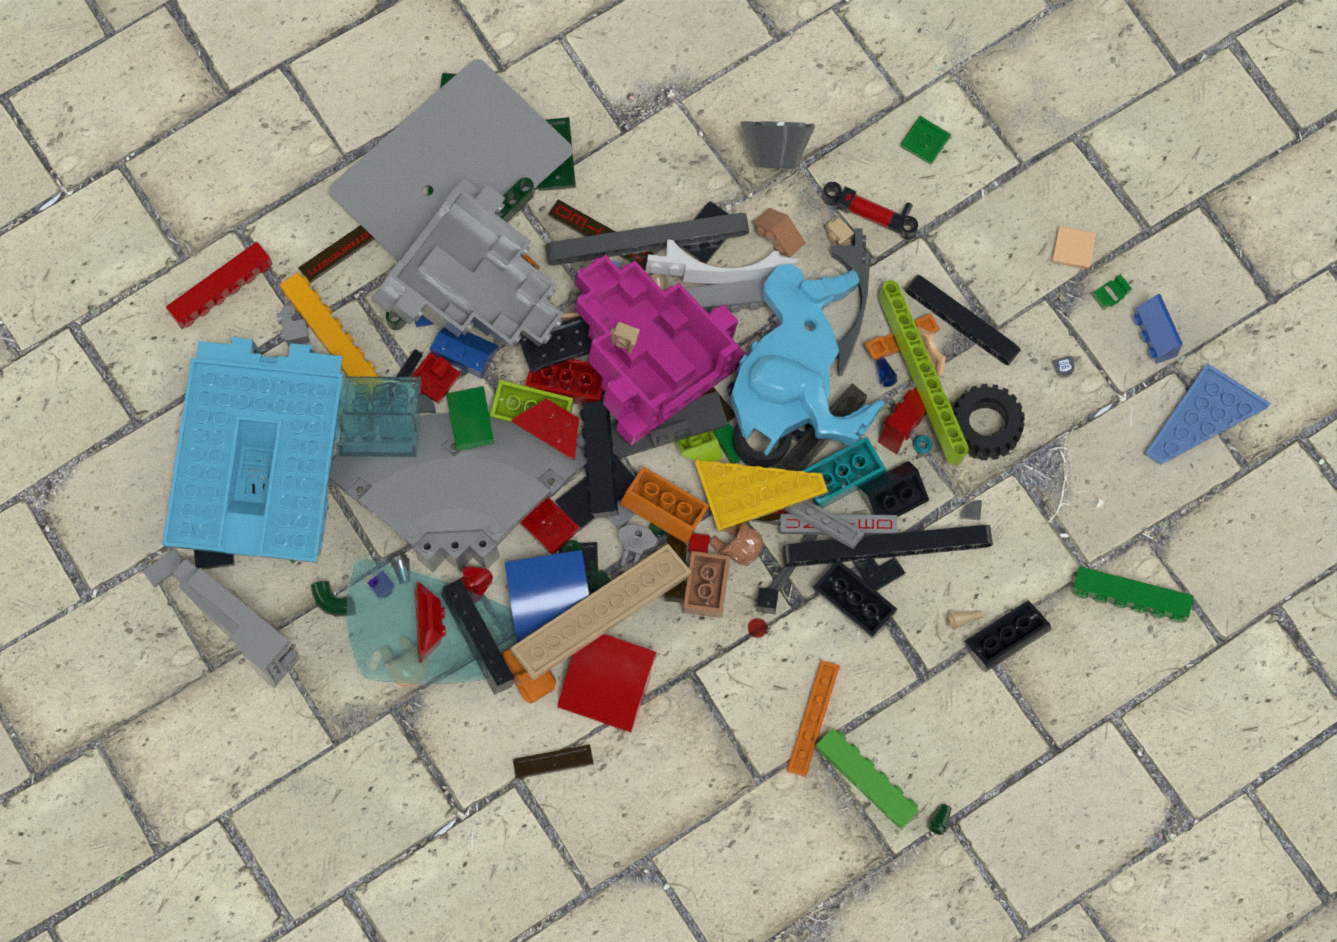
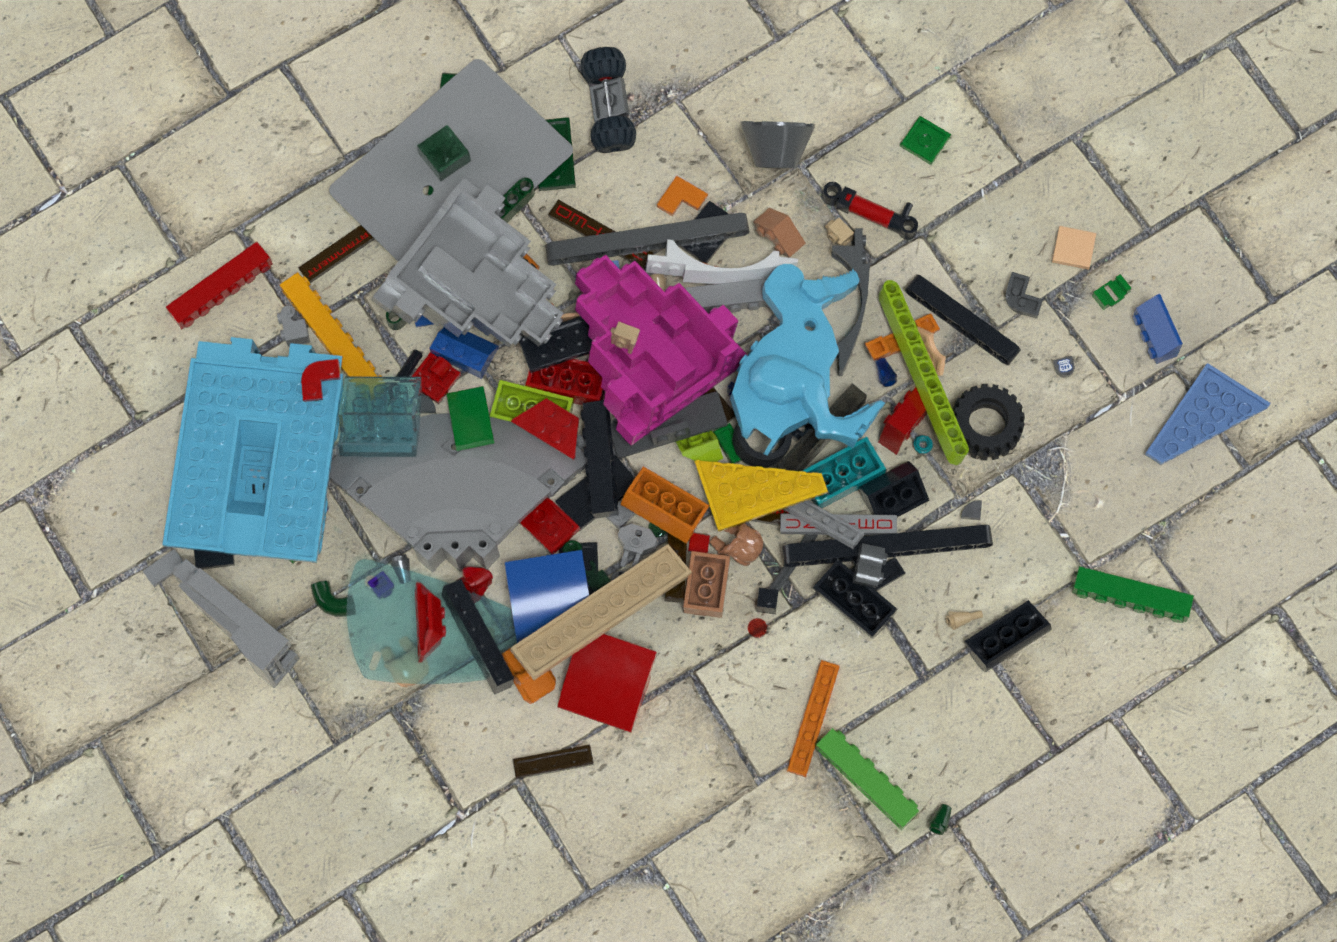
none -> red plate [301,359,341,402]
none -> clear green brick [417,125,471,181]
none -> black plate [580,47,636,153]
none -> orange tile [657,176,708,216]
none -> dark grey brick [853,543,888,588]
none -> dark grey plate [1005,272,1043,319]

